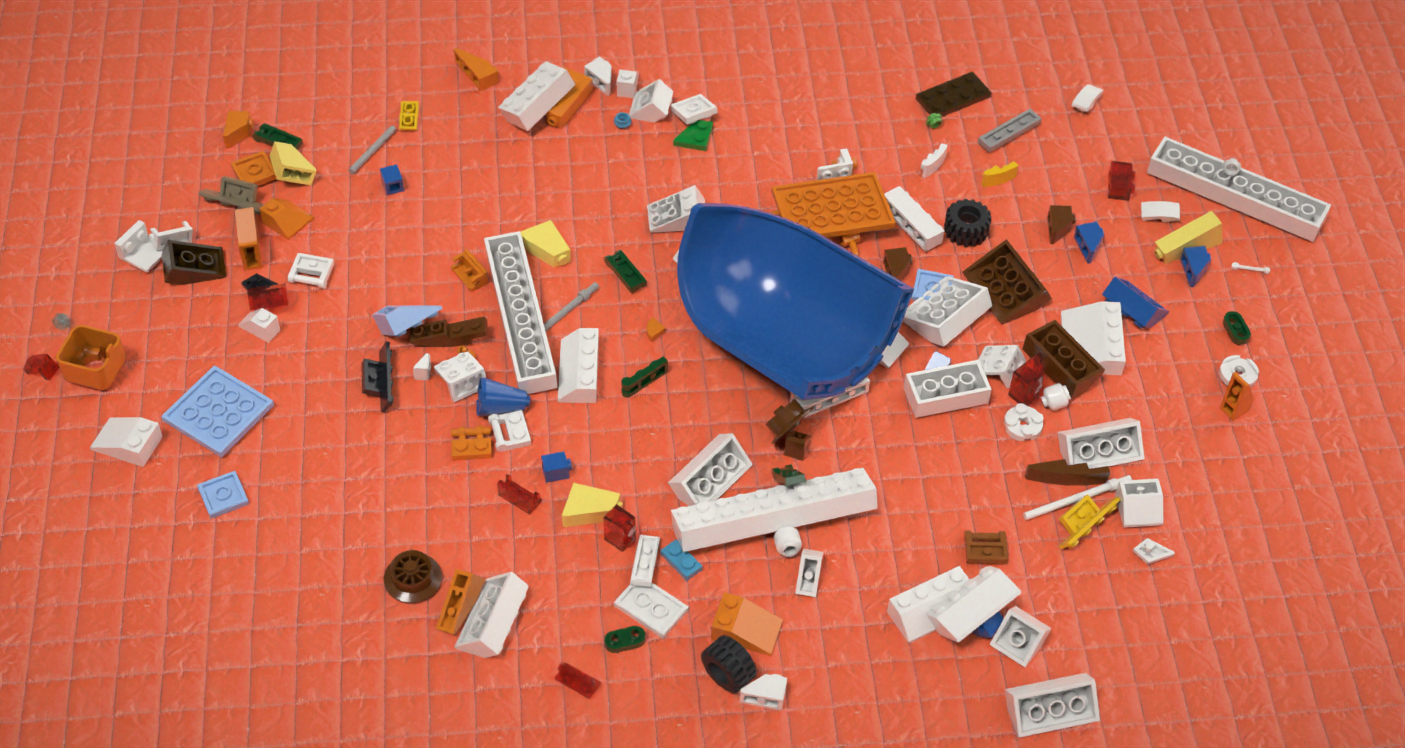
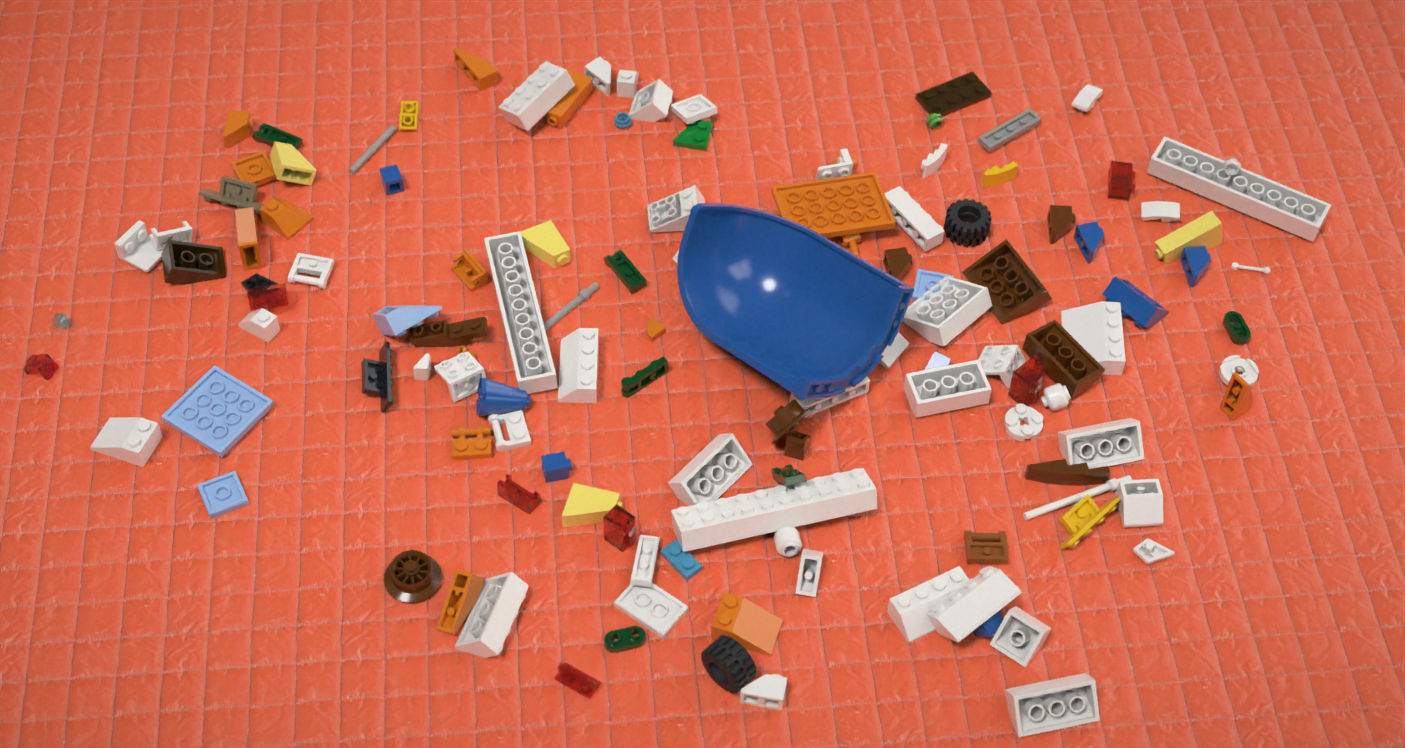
orange piece [56,325,126,390] -> none

